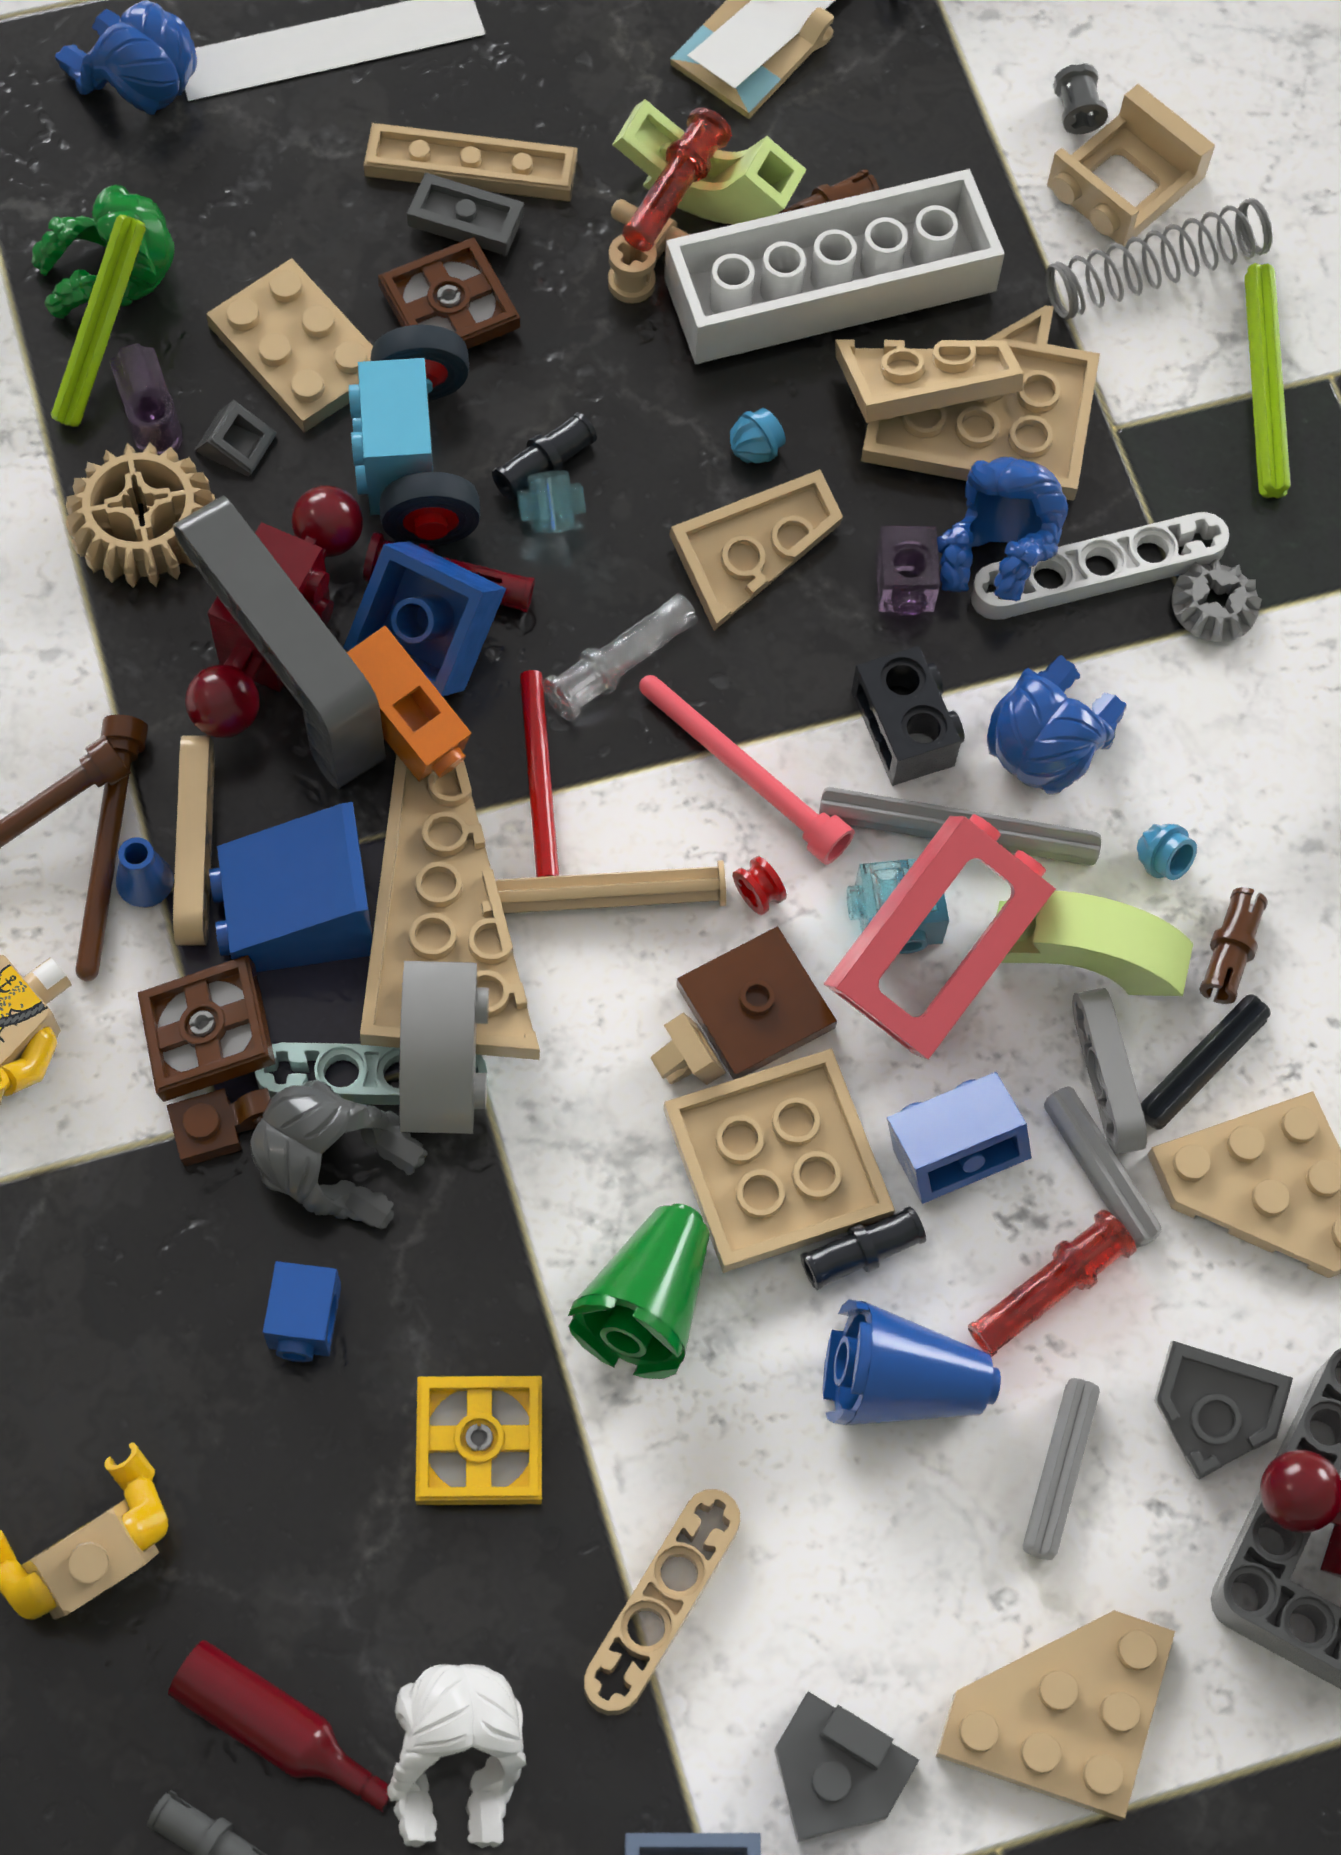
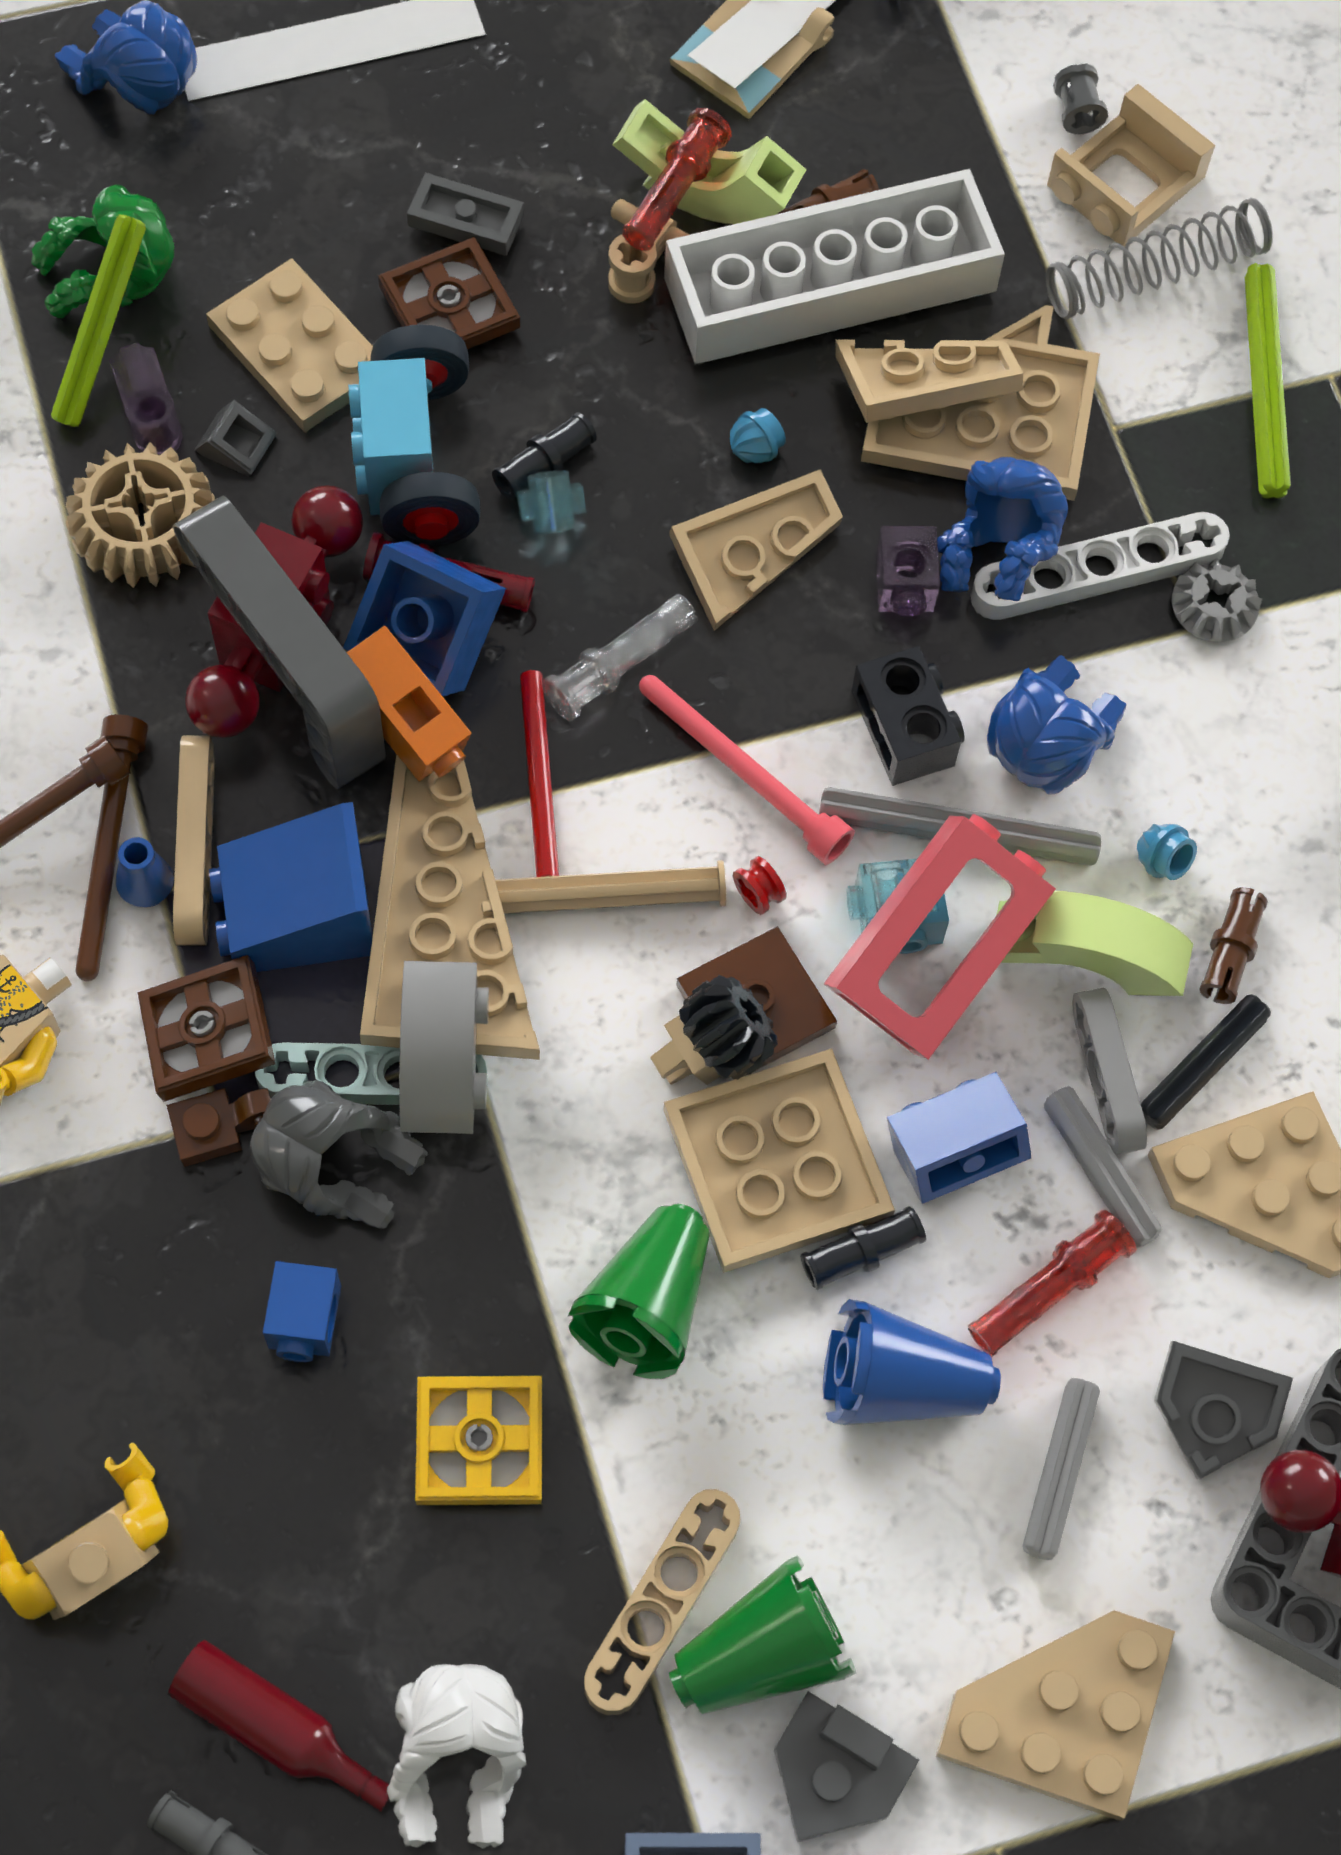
tan tile [364,123,577,201] -> none
none -> green cone [669,1555,856,1714]
none -> black gear [679,975,778,1080]

